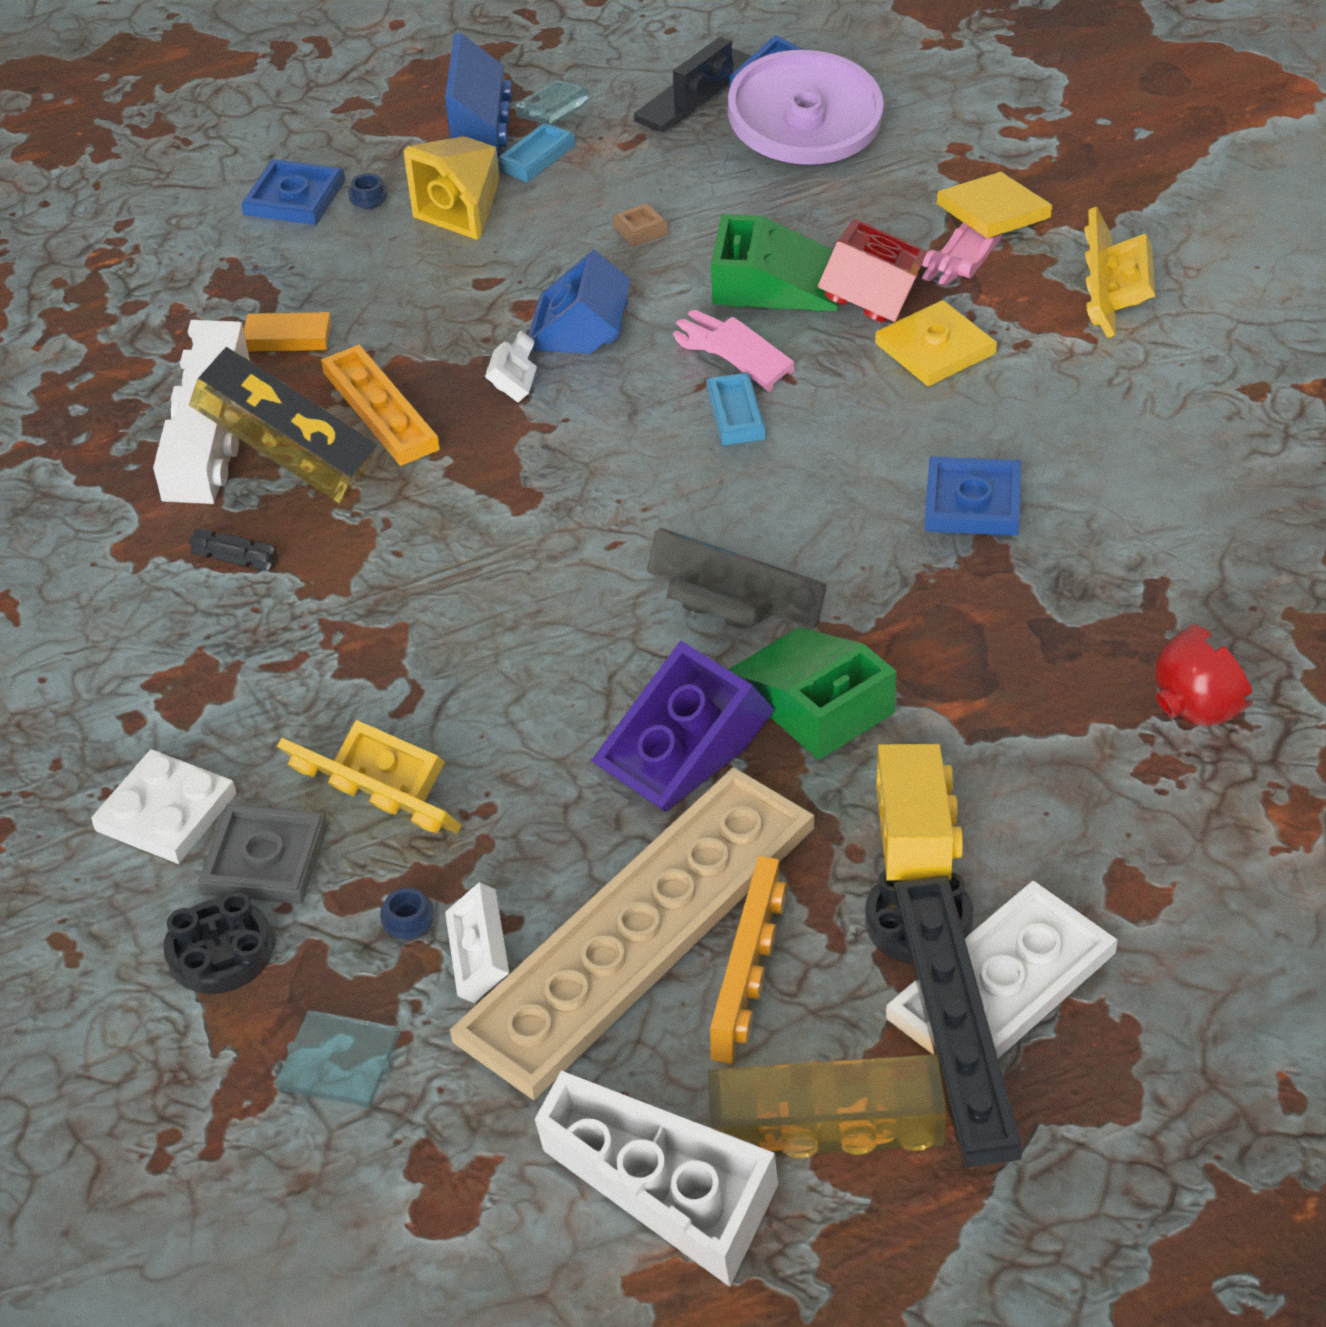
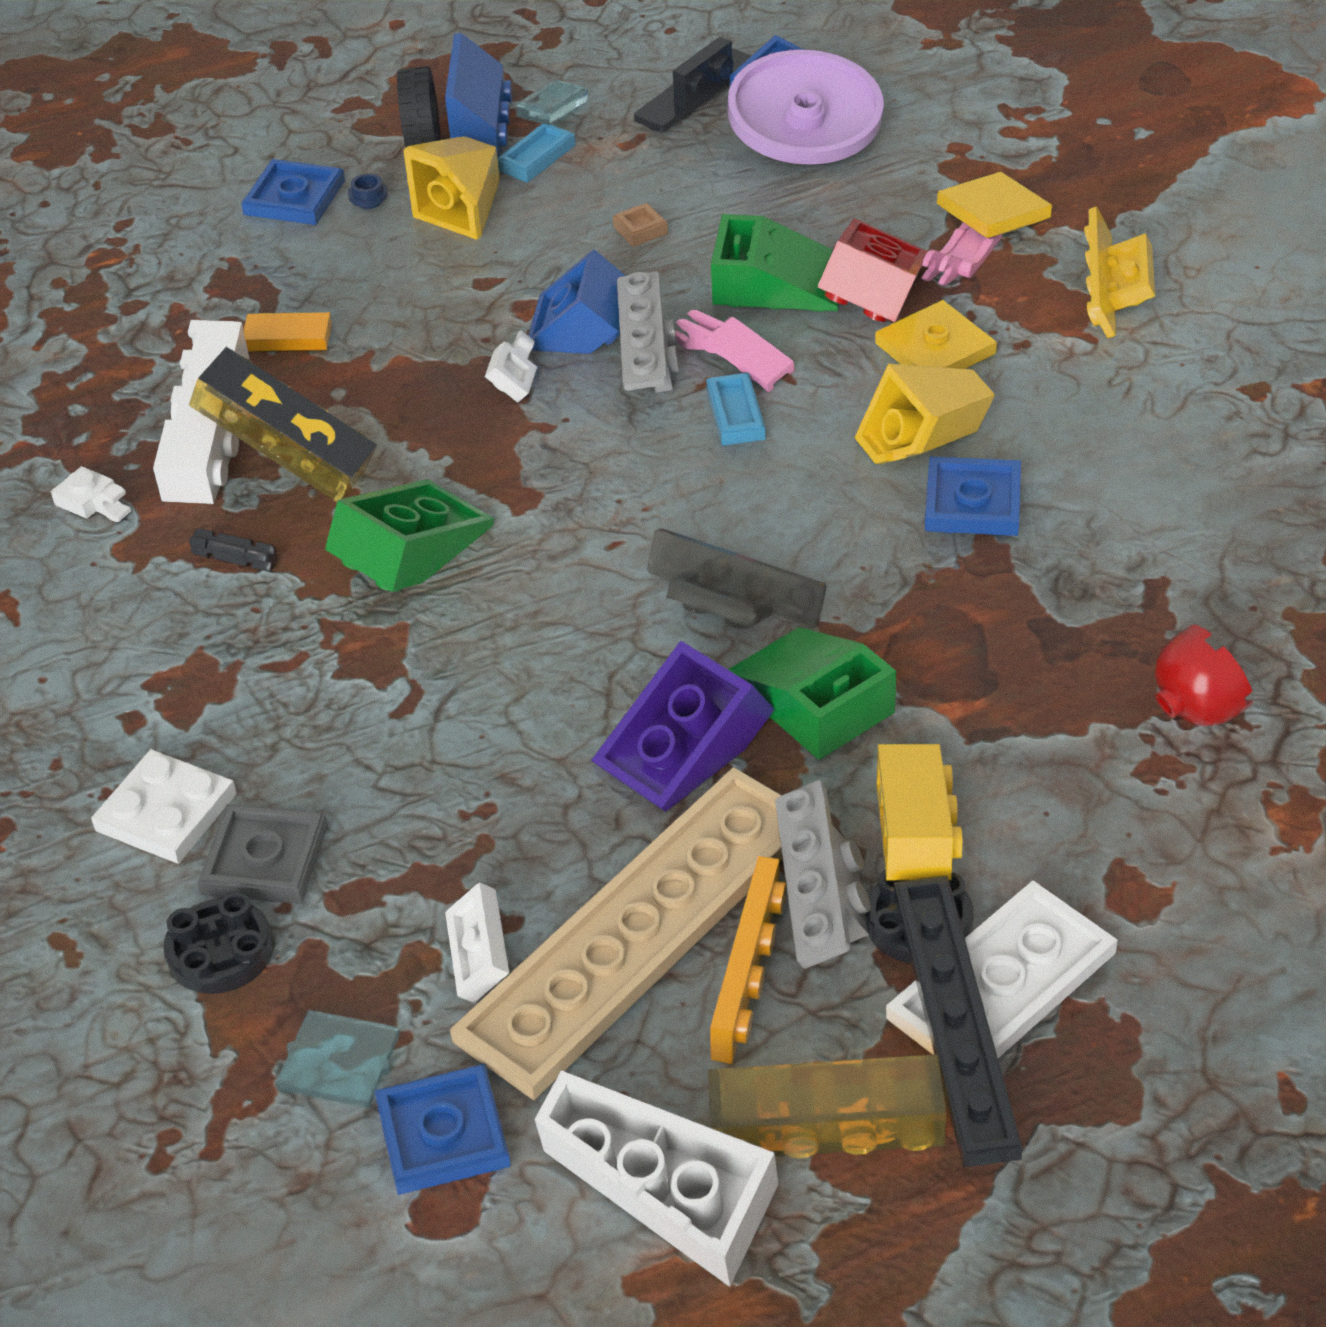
yellow bracket [277,720,462,835] -> none
light orange plate [321,344,440,466] -> none
dark blue plate [380,888,434,939] -> none
none -> white plate [50,466,131,522]
none -> green slope [325,479,495,592]
none -> blue tile [374,1064,511,1195]
none -> black tyre [397,66,441,148]
none -> light grey bracket [617,271,679,393]
none -> light grey bracket [775,780,871,968]
none -> yellow slope [854,364,995,464]

